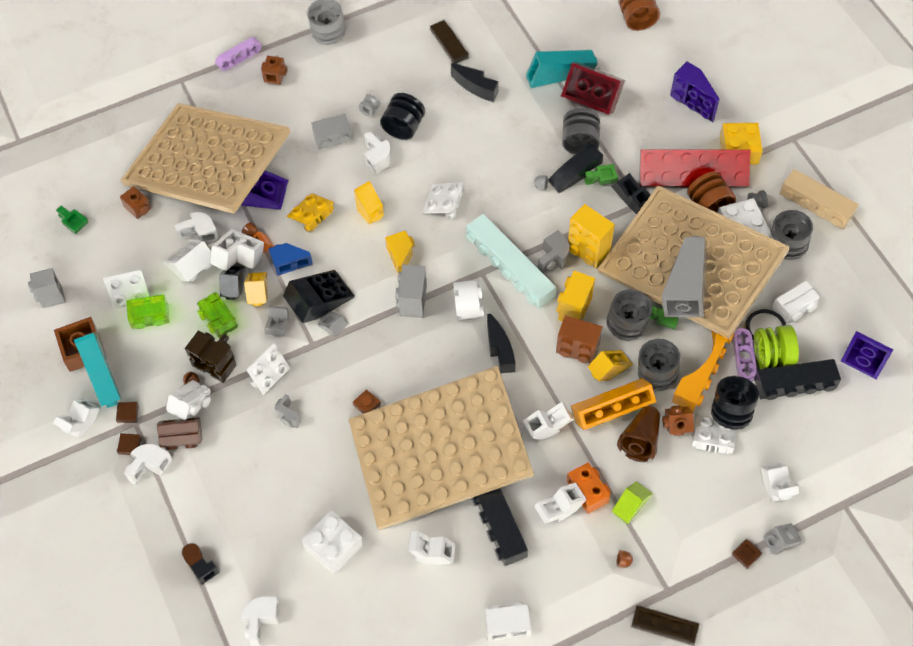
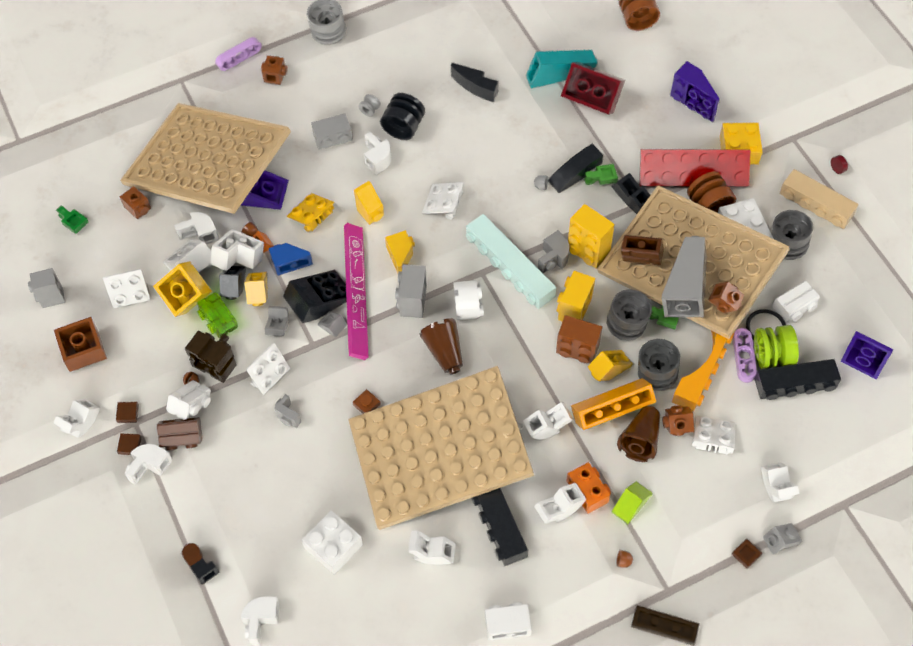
teal slope [74,333,121,408] -> none
clear neon green brick [126,294,170,329] -> none
dark brown tile [430,20,469,63] -> none
black slope [487,314,516,373] -> none
flat silver wheel [562,108,600,155] -> none
black wheel [711,376,759,430] -> none
dark grey wheel [747,190,768,209] -> none
none -> yellow brick [153,261,212,317]
none -> dark pink tile [344,223,369,360]
none -> reddish brown cone [419,318,463,375]
none -> reddish brown brick [621,235,664,265]
none -> dark orange brick [708,282,744,313]
none -> dark red tile [831,155,848,174]

